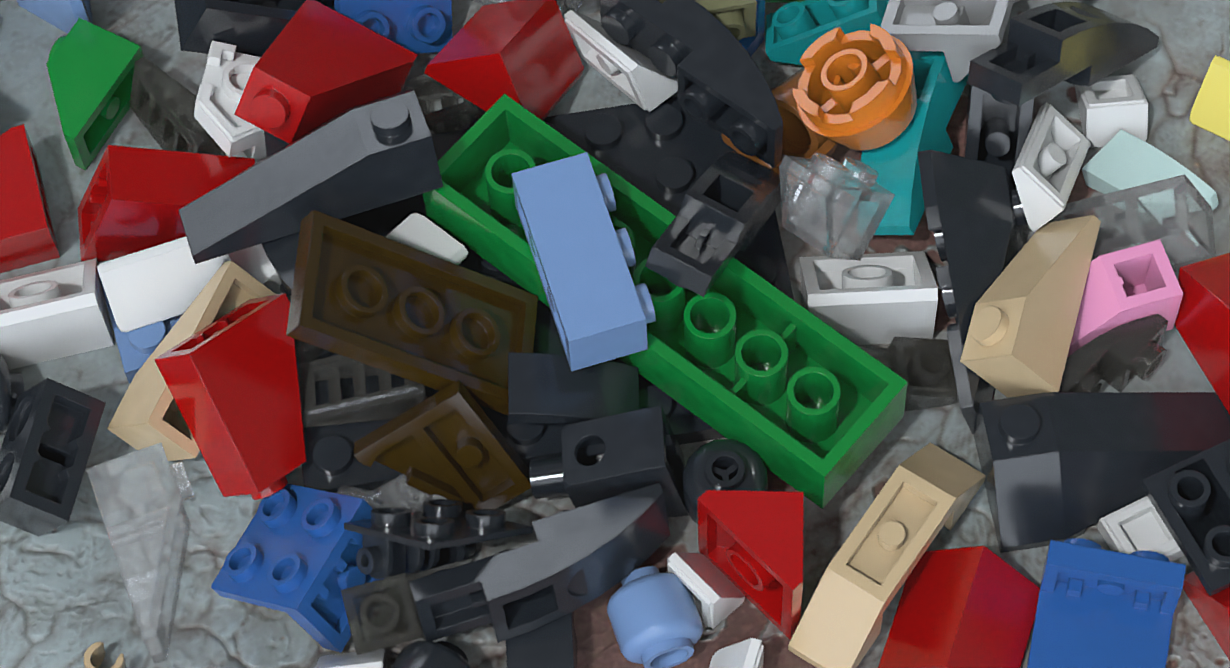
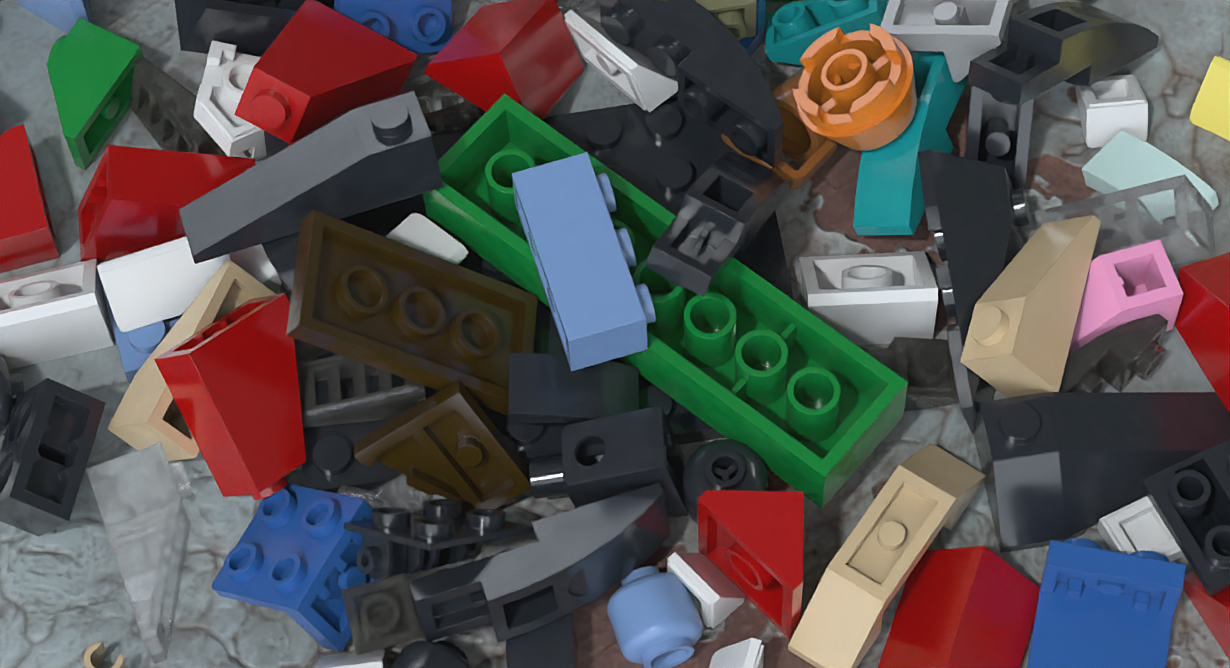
clear slope [779,152,895,261] -> none
white slope [1012,102,1090,232] -> none

